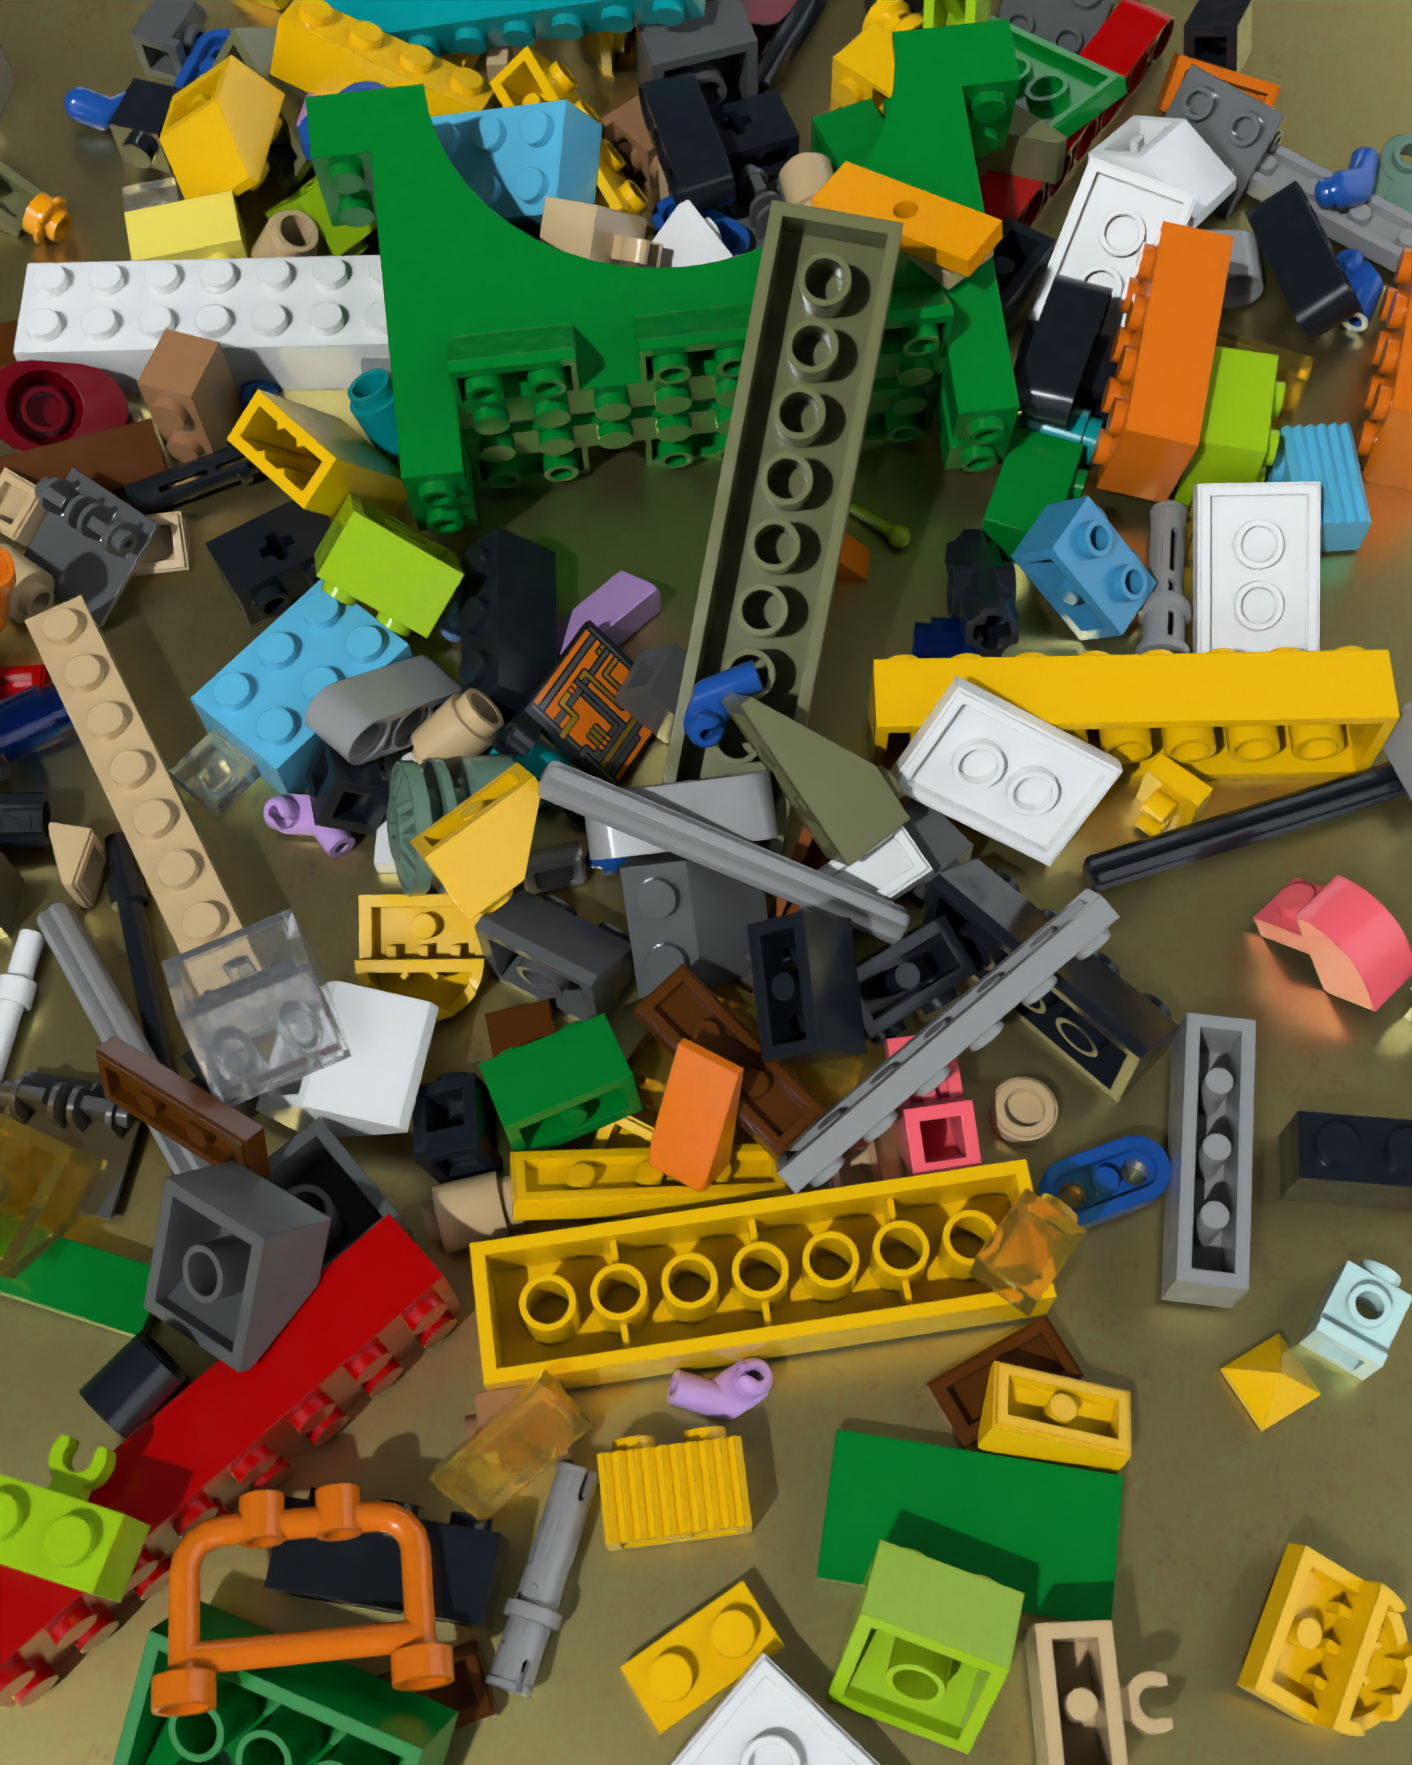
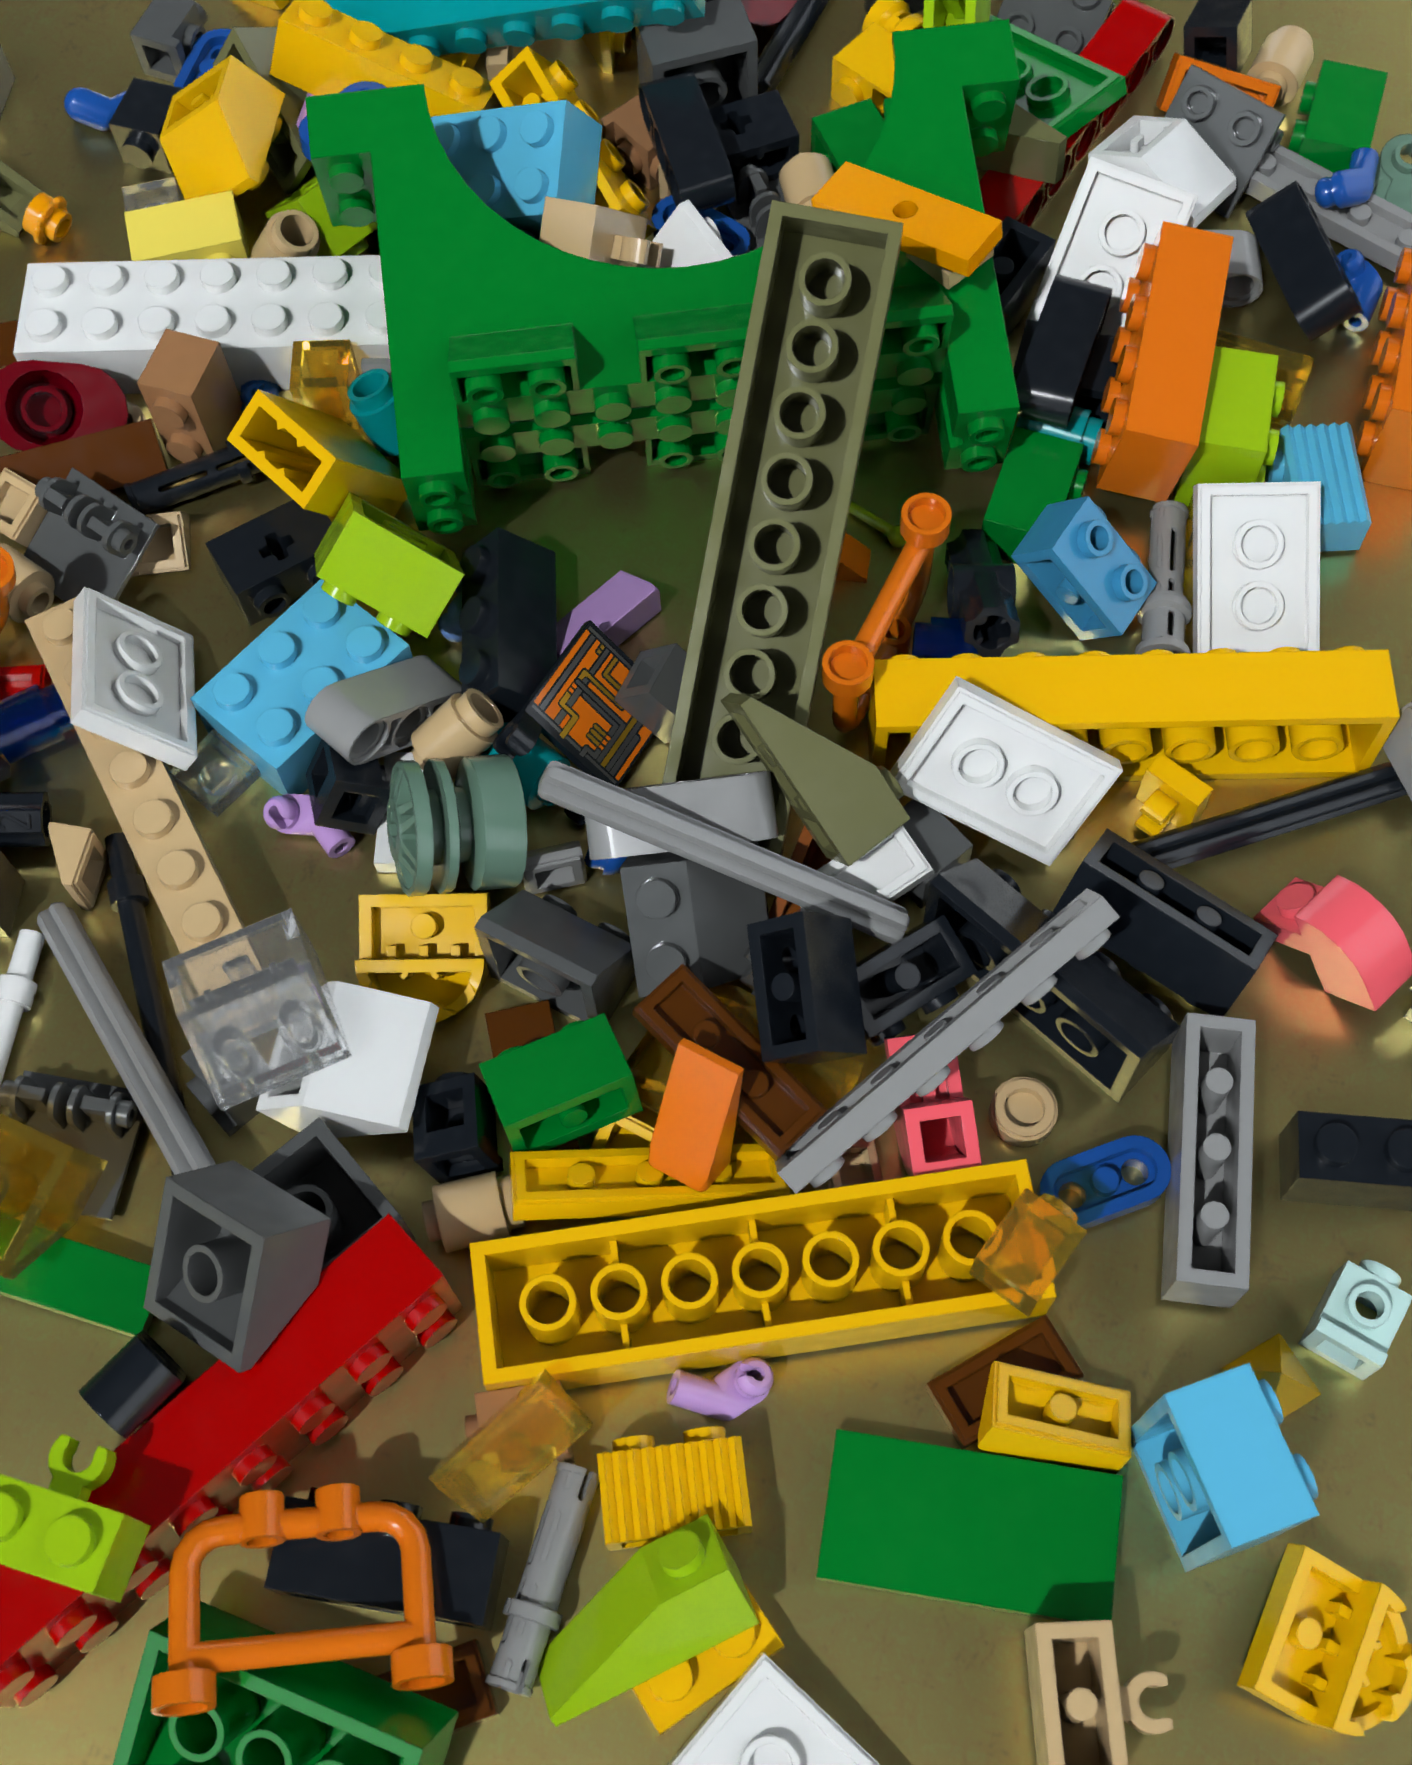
reddish brown tile [96,1035,270,1179] -> none
yellow slope [409,762,540,920] -> none
blue arm [683,660,764,748] -> none
lime slope [825,1540,1025,1754] -> none
none -> white tile [70,587,198,771]
none -> clear yellow brick [289,340,360,429]
none -> lime slope [538,1514,759,1727]
none -> orange bar [821,492,952,733]
none -> black brick [1053,828,1278,1016]
none -> medium azure brick [1131,1363,1319,1572]
none -> tan brick [1247,25,1314,107]
none -> green brick [1288,60,1388,173]

